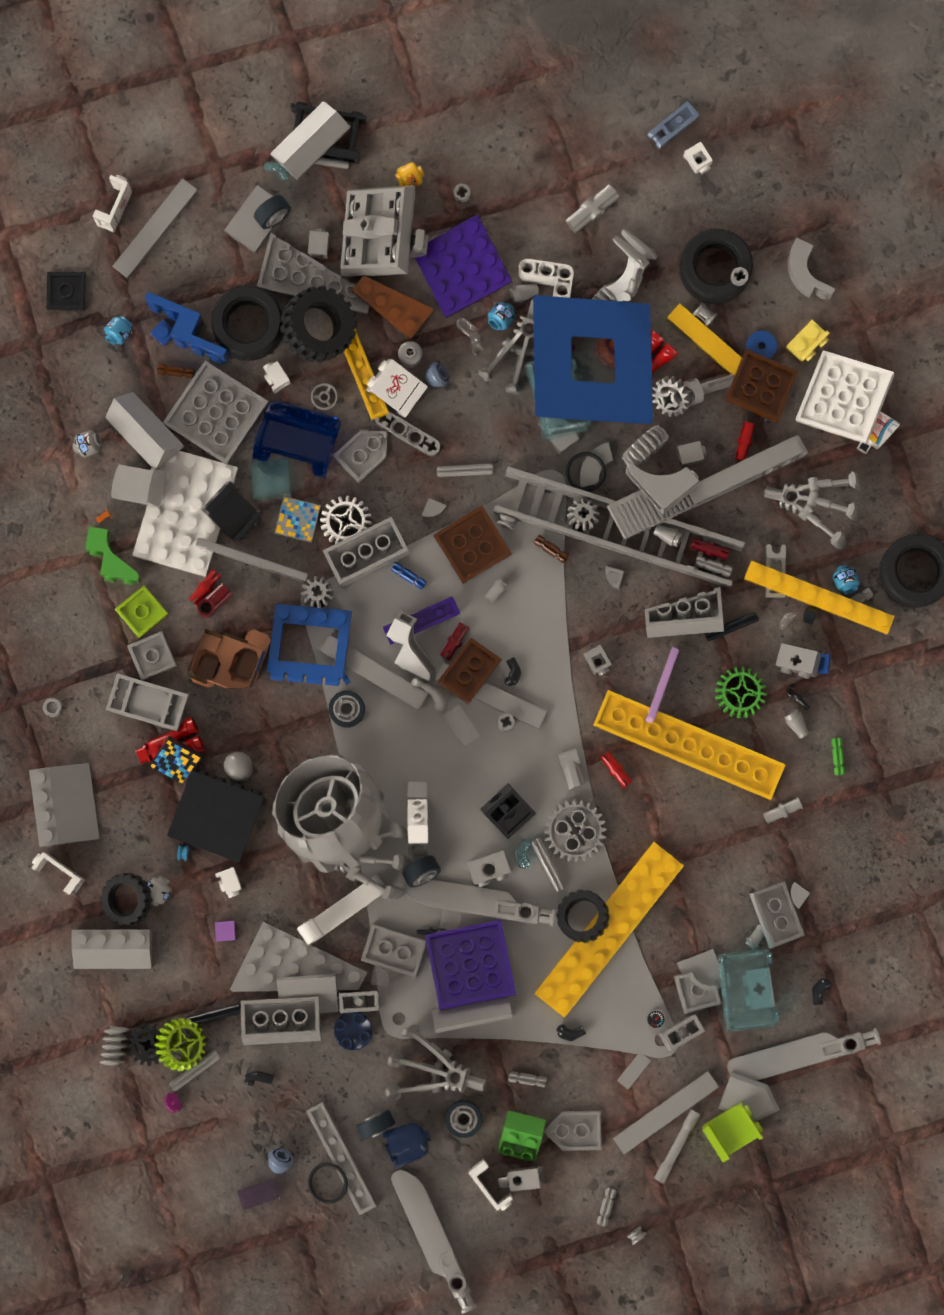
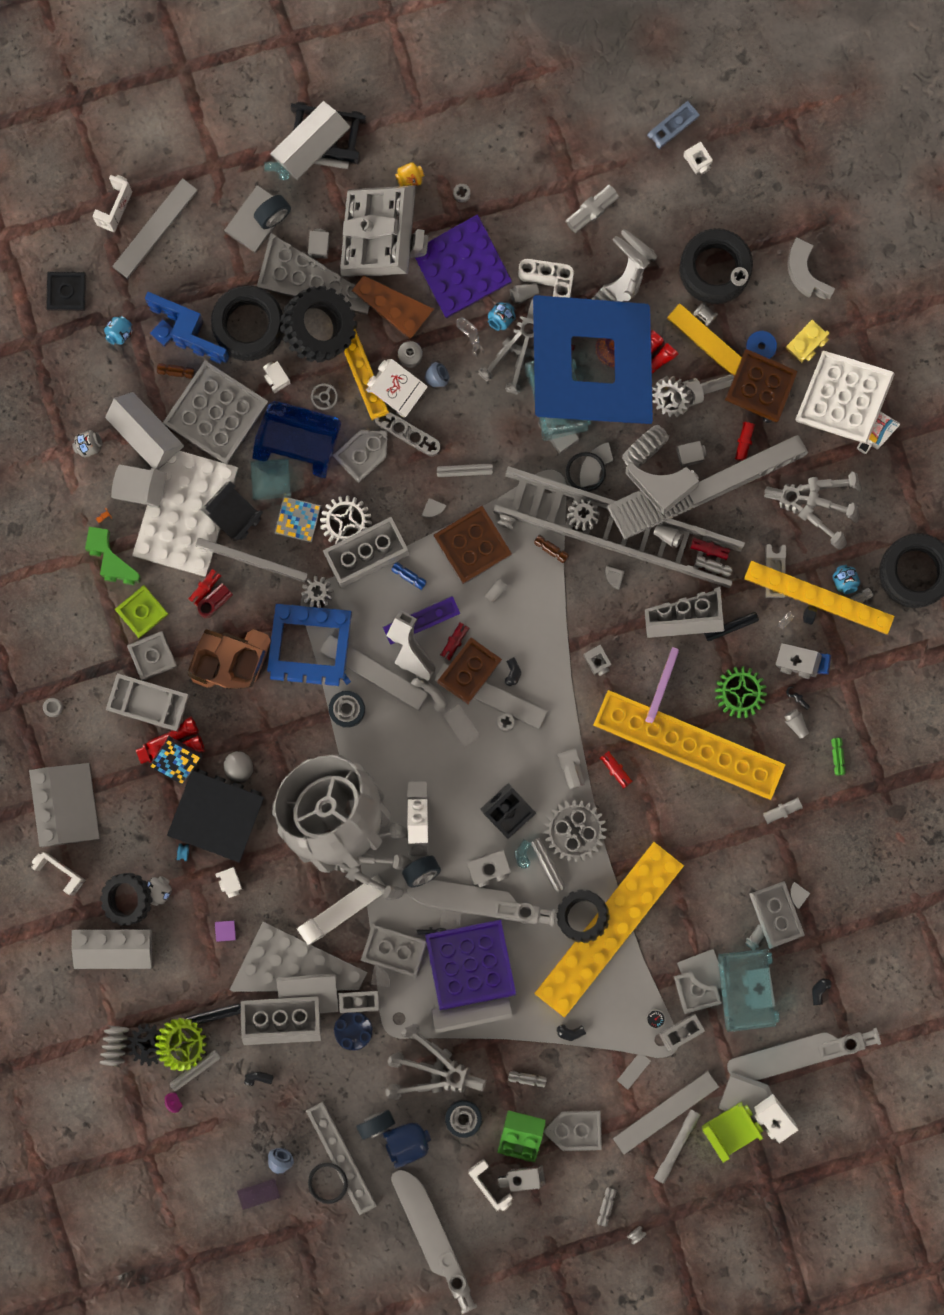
none -> white brick [754,1094,798,1143]

